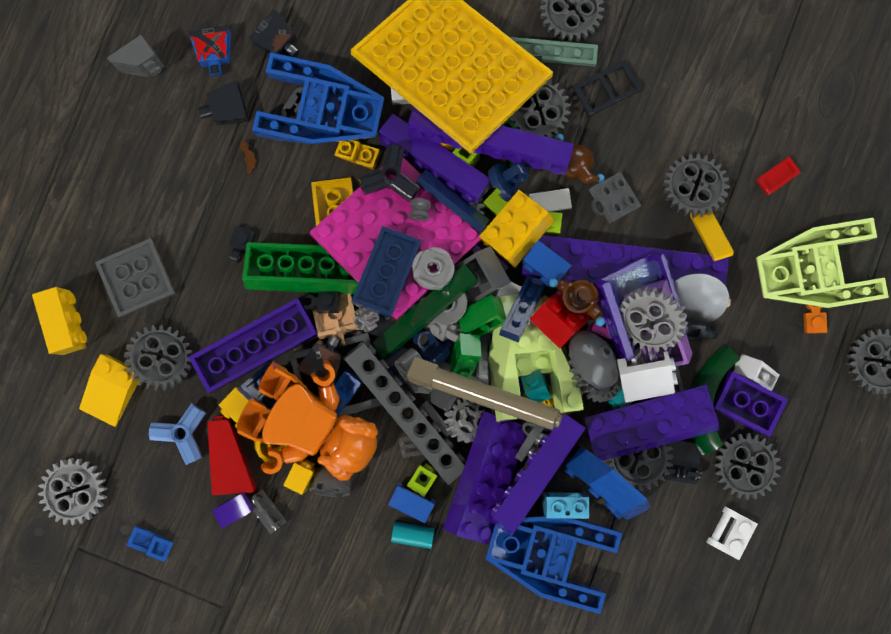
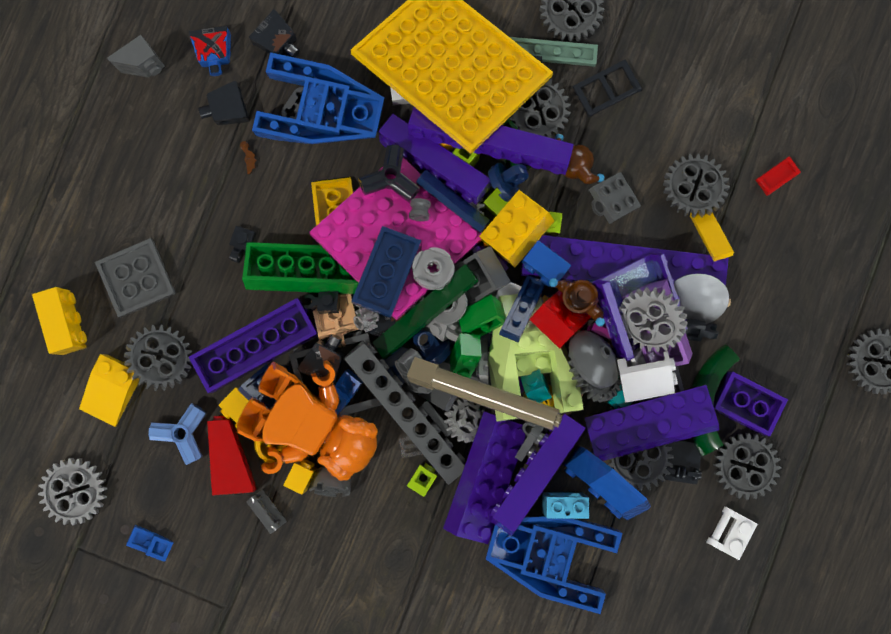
dark purple slope [212,493,254,528] -> none
yellow slope [335,140,382,170] -> none
blue hinge [388,483,436,523] -> none
teal brick [391,521,435,549] -> none
white tile [529,188,572,212] -> none
white slope [733,354,779,391] -> none
yellowish green wedge [756,218,889,308] -> none
orange plate [804,305,827,334] -> none

